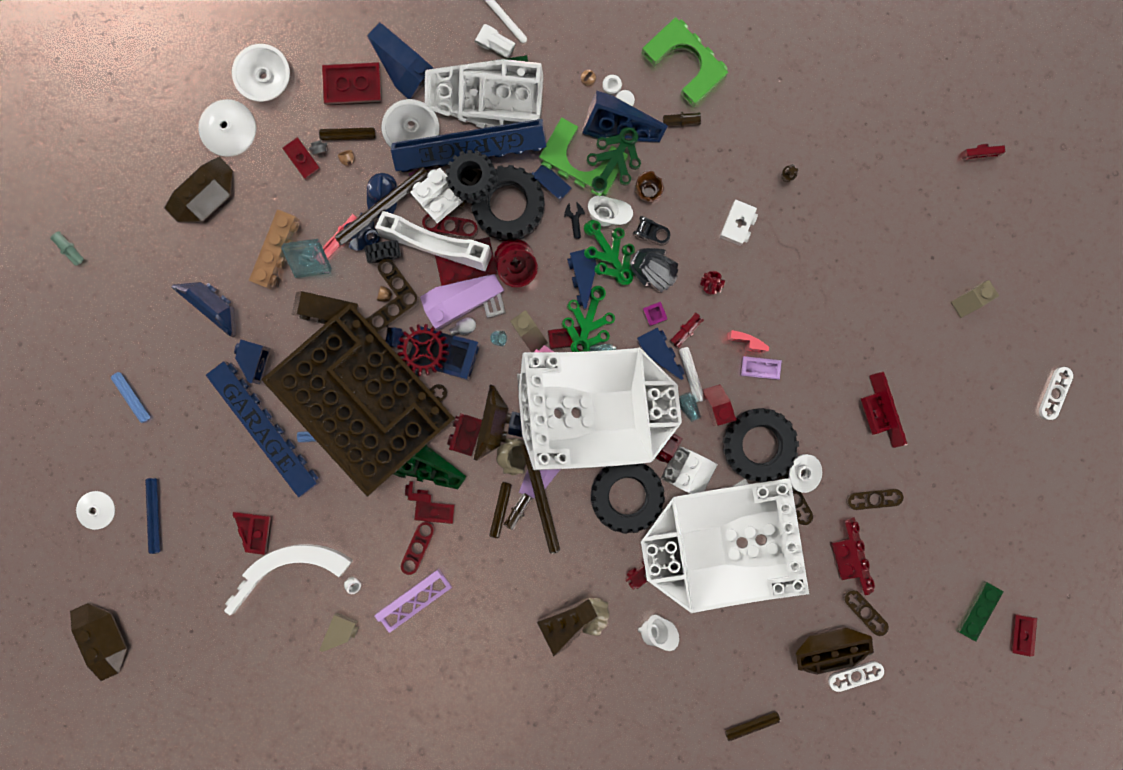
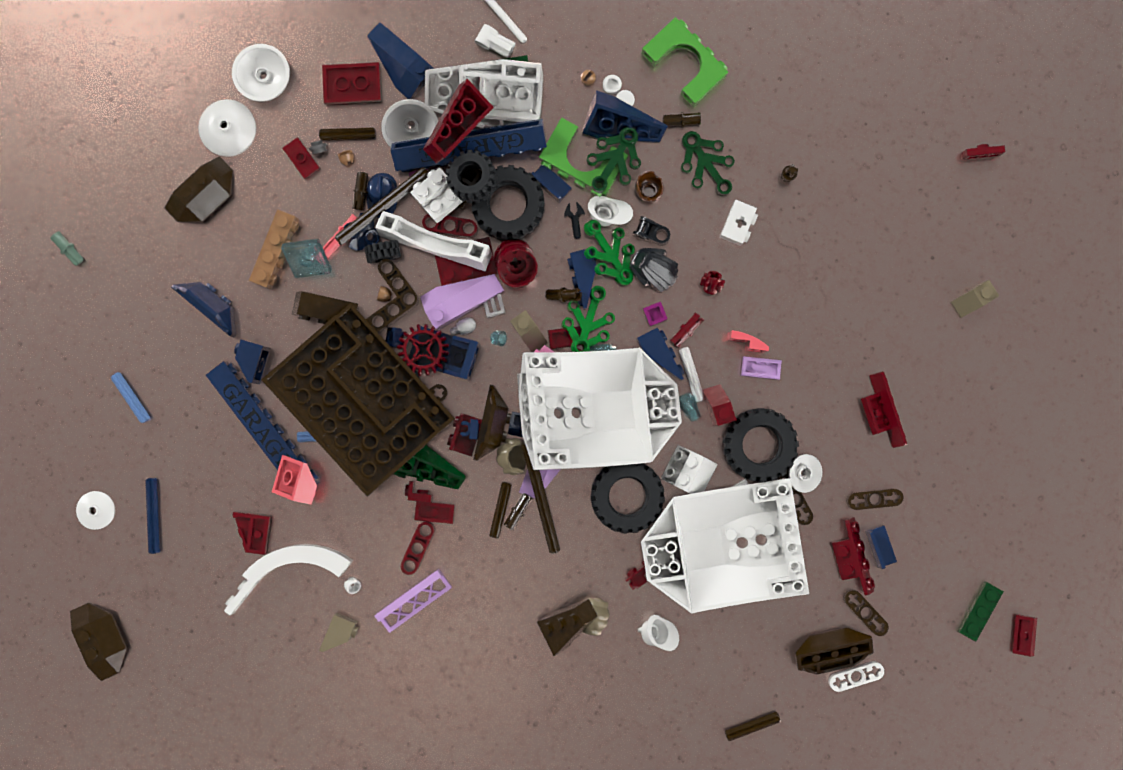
dark red bracket [656,433,683,463] -> none
white beam [1039,367,1073,420] -> none
none -> coral slope [272,455,317,505]
none -> dark brown axle [352,172,368,211]
none -> dark red wedge [423,78,494,164]
none -> dark blue tile [460,419,480,439]
none -> dark brown axle [545,287,582,303]
none -> dark green plant [681,131,735,195]
none -> dark blue panel [865,525,897,569]

